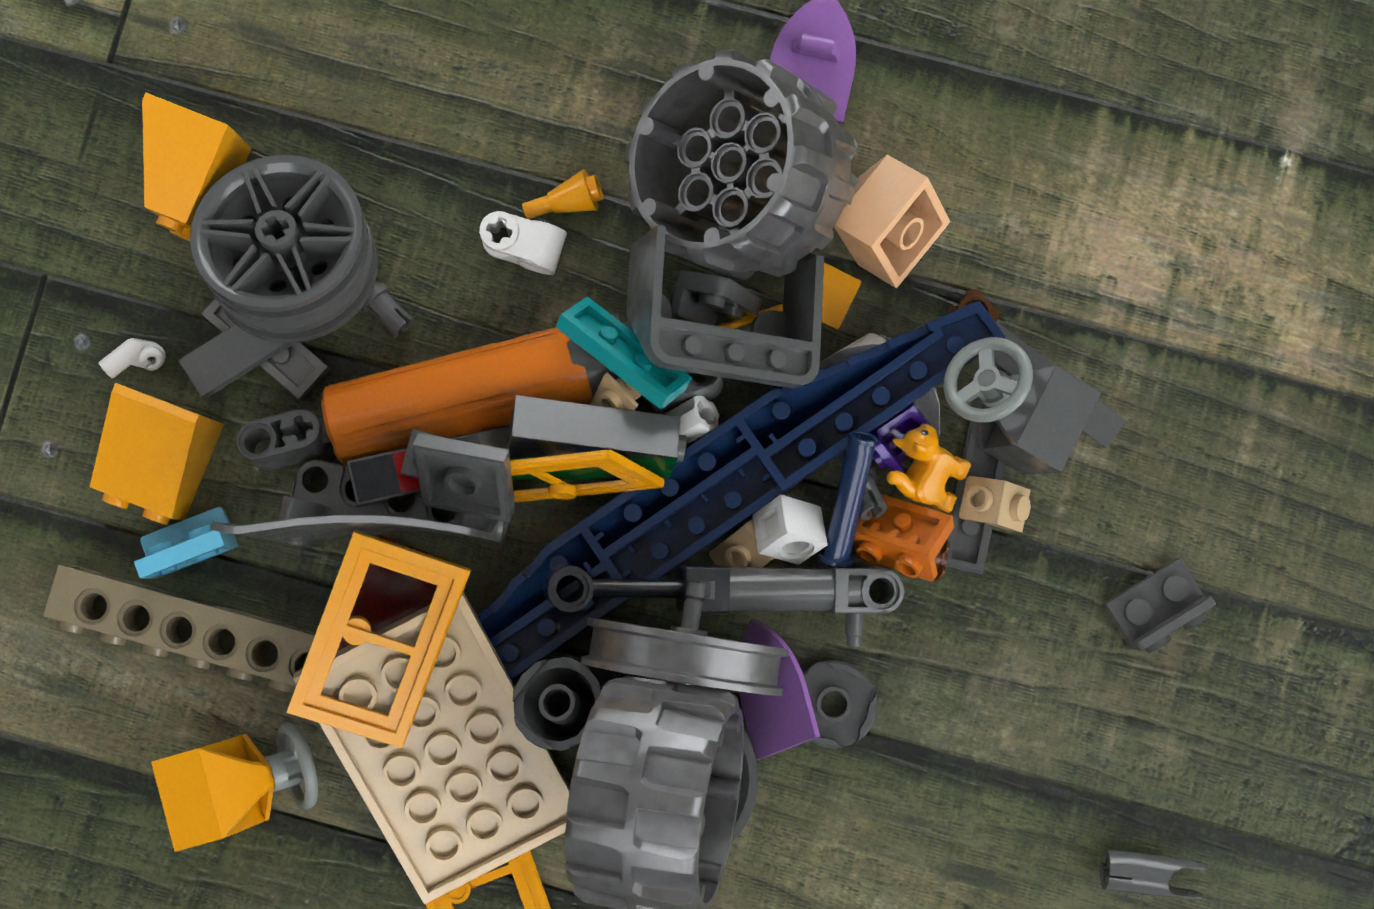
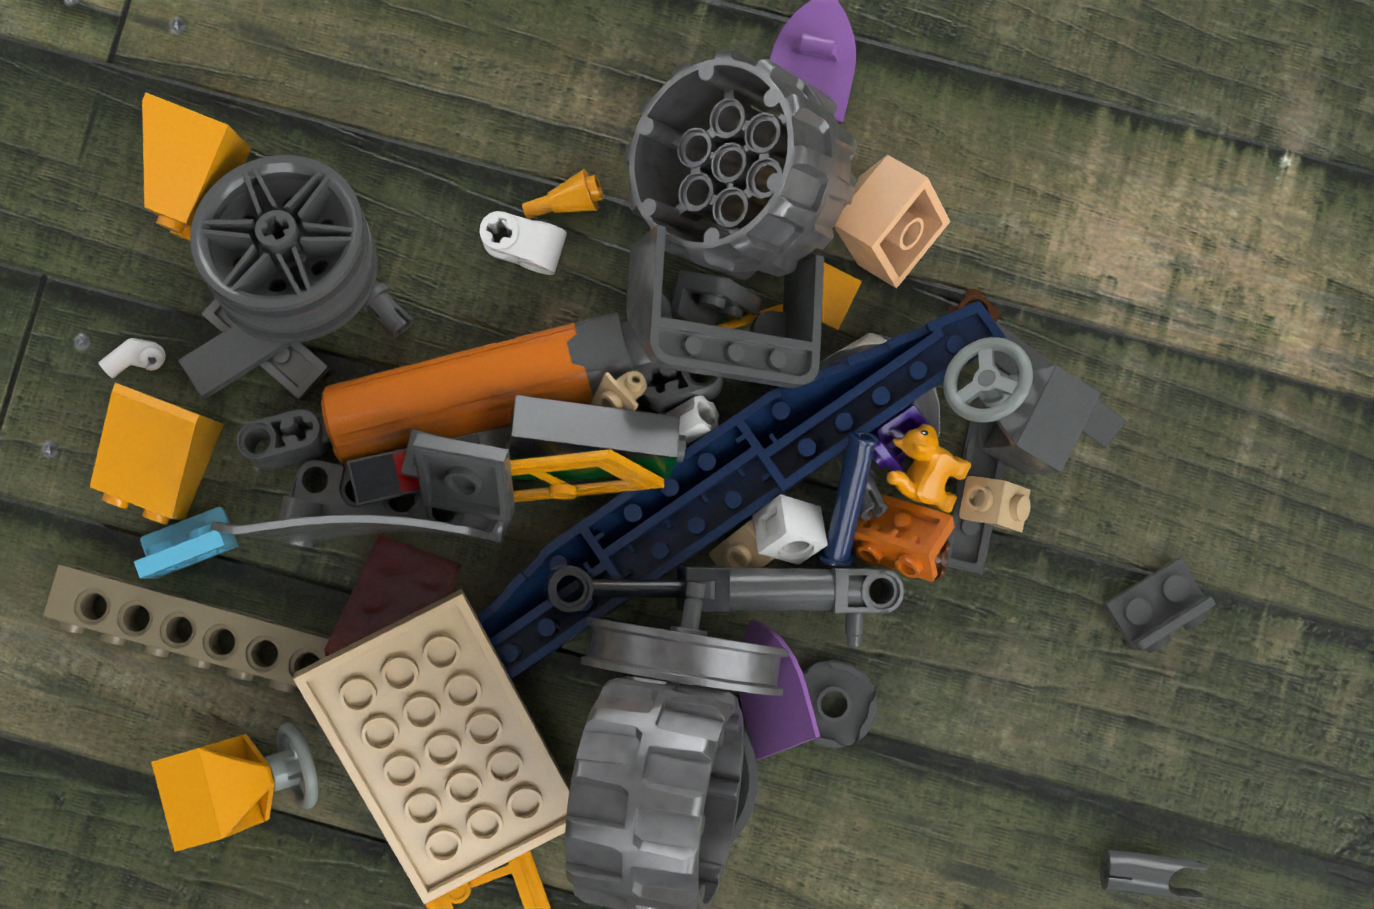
light orange door [286,530,471,748] -> none
dark grey cone [512,657,602,751] -> none
teal plate [556,296,692,409] -> none

